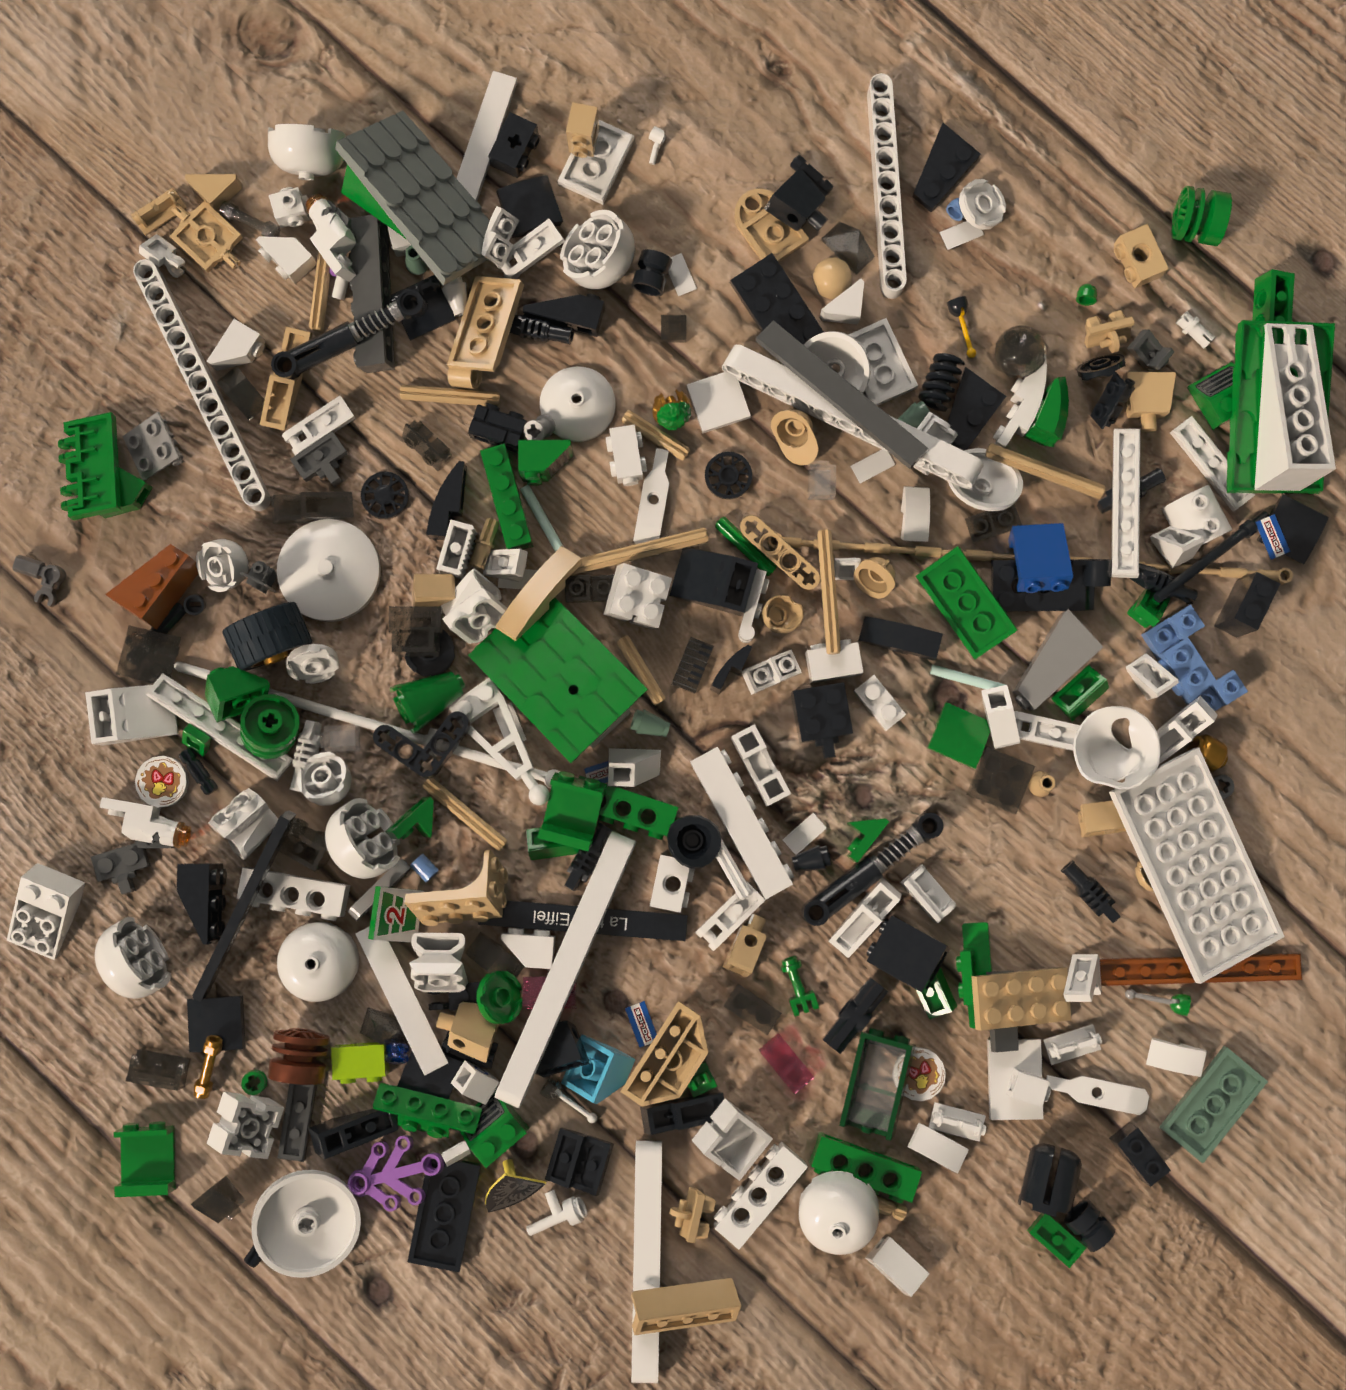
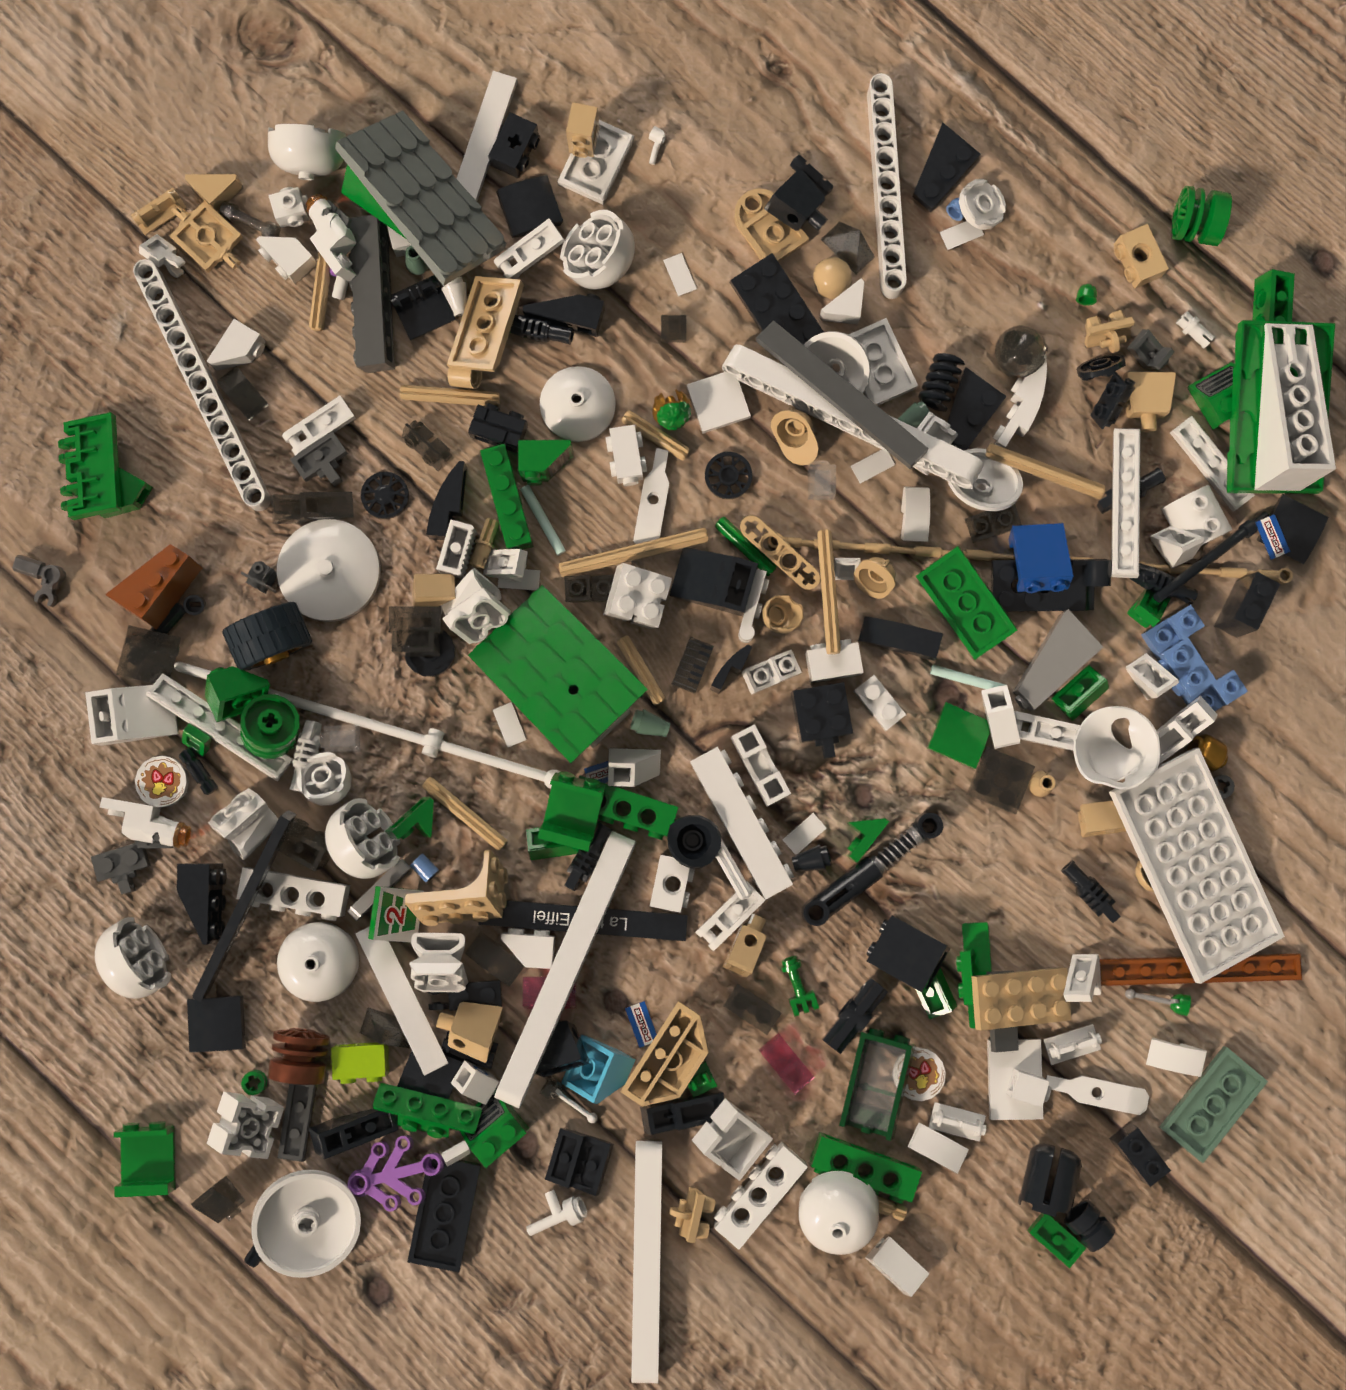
white slope [7,863,85,960] -> none
light grey hinge [123,412,183,481] -> none
clear smoke hinge [126,1049,191,1091] -> none
pearl gold bar [193,1035,223,1099] -> none
white cylinder [196,539,248,592] -> none
tan slope [260,327,313,431] -> none
black piece [271,289,428,380] -> none
white tile [286,644,339,684] -> none
black beam [373,711,471,779] -> none
clear blue bush [385,1043,409,1064] -> none
green cone [390,672,466,734] -> none
white plate [448,678,550,805] -> none
green tile [477,971,523,1024] -> none
white slope [482,206,519,268] -> none
shield [485,1159,546,1213] -> none
tan slope [496,546,582,641] -> none
light grey bush [524,414,556,440] -> none
tan panel [631,1278,741,1336] -> none
black wheel [632,249,672,296] -> none
white slope [829,878,902,958] -> none
white hinge [900,864,956,923] -> none
hinge [947,296,977,358] -> none
green slope [1024,376,1069,447] -> none

